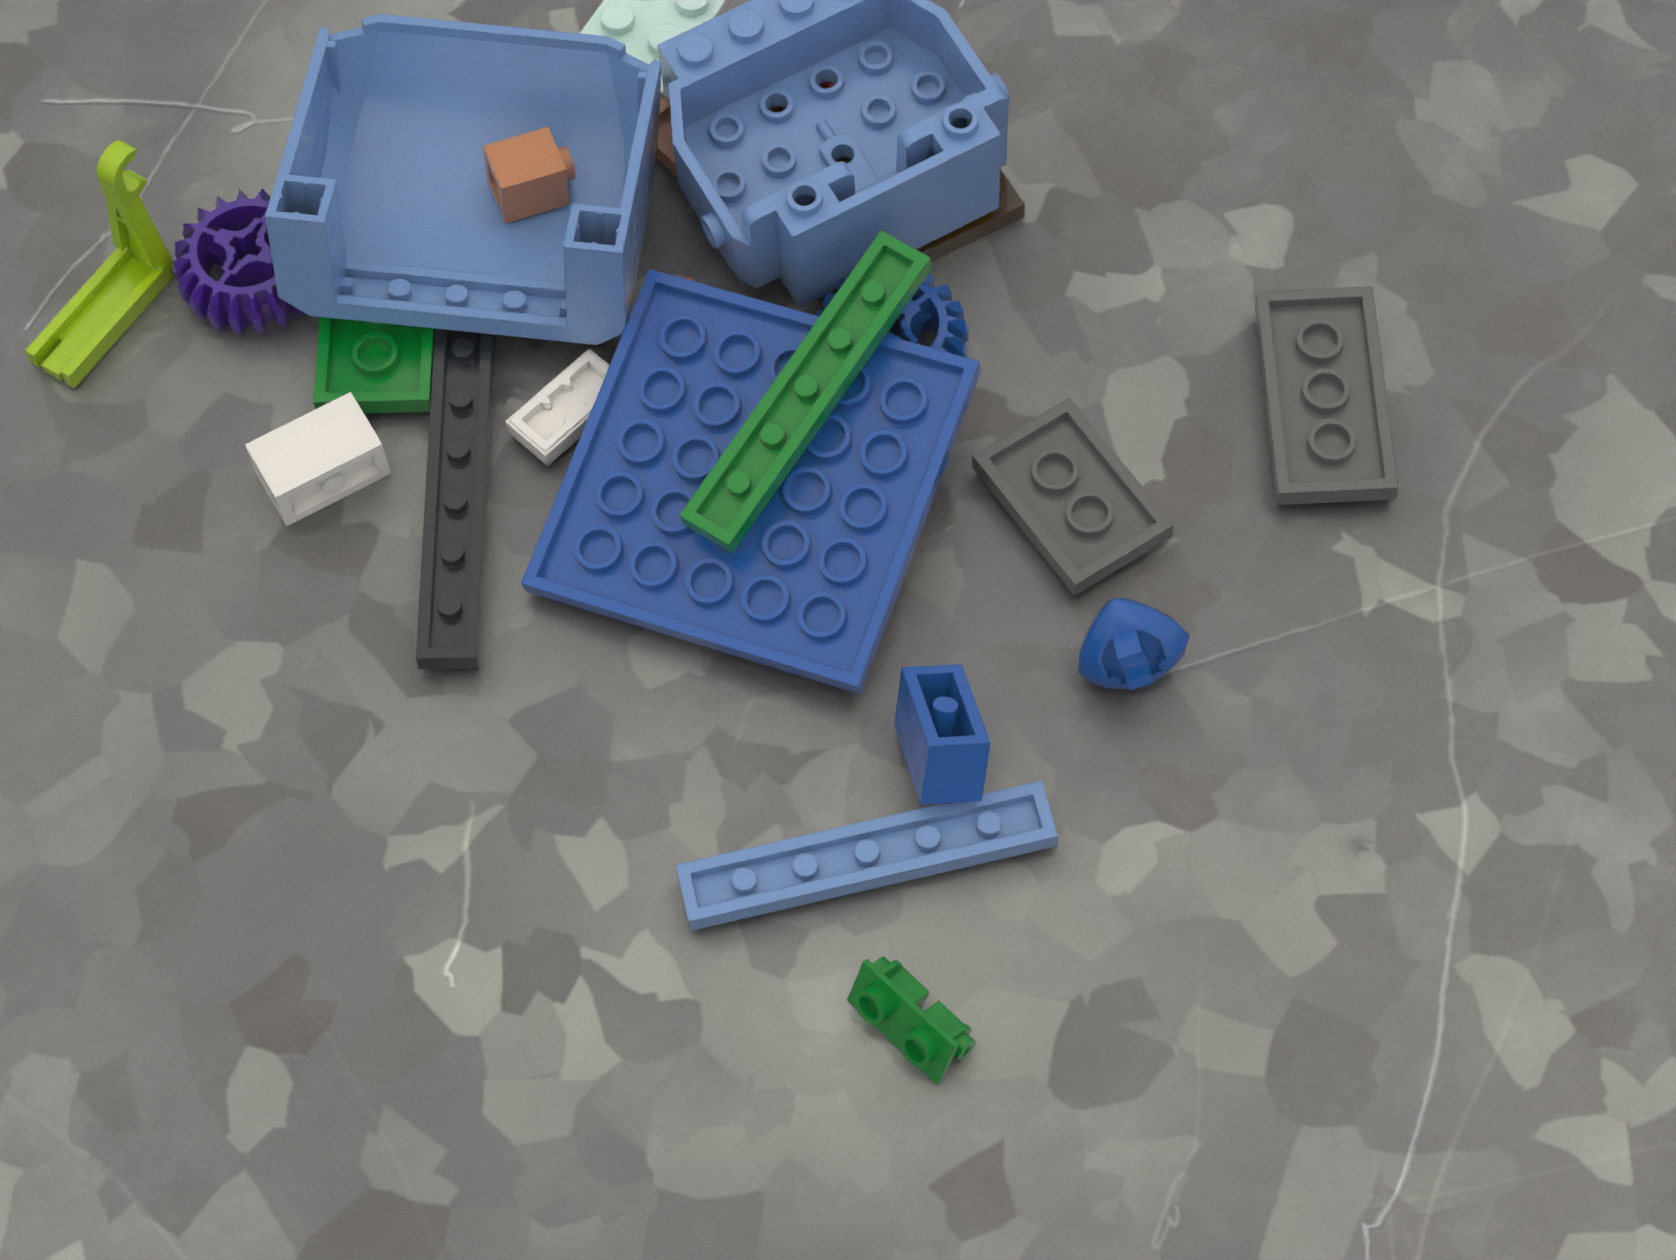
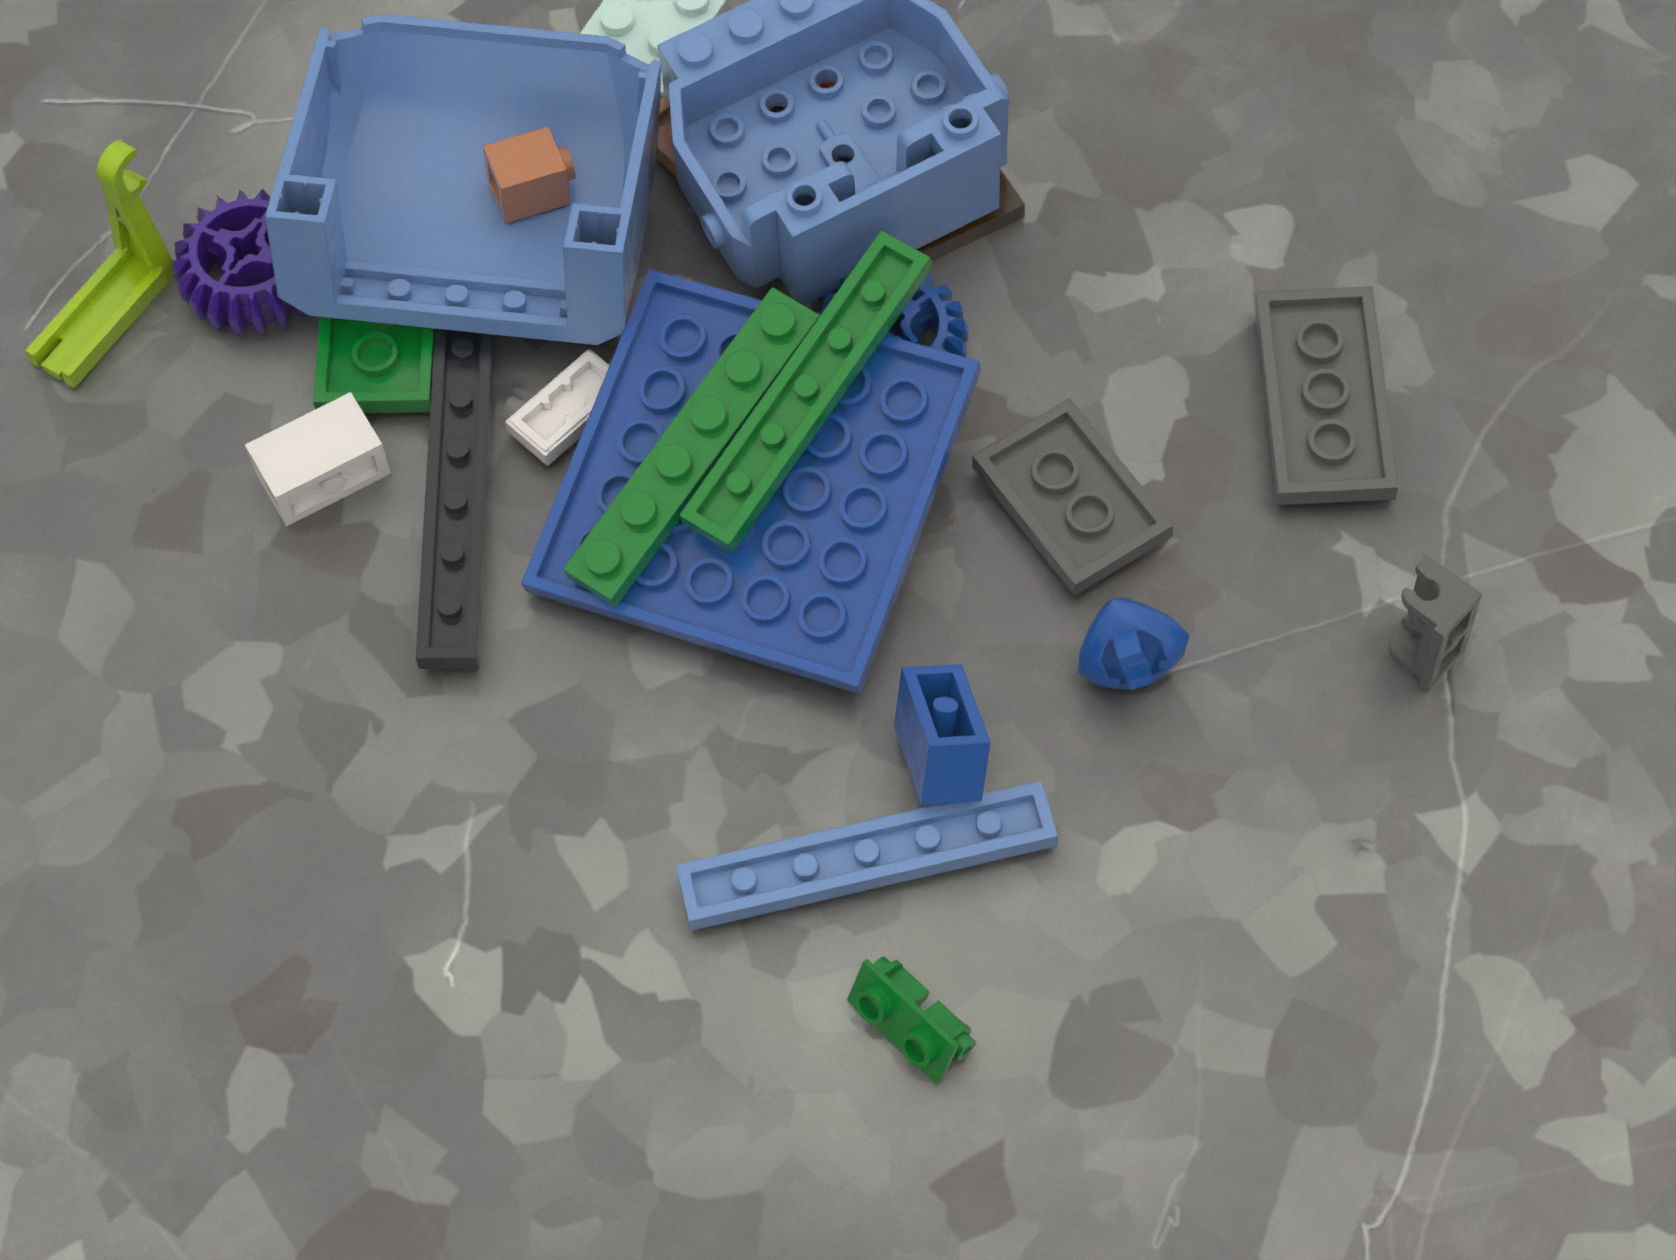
none -> green plate [563,287,820,608]
none -> dark grey hinge [1388,554,1482,692]

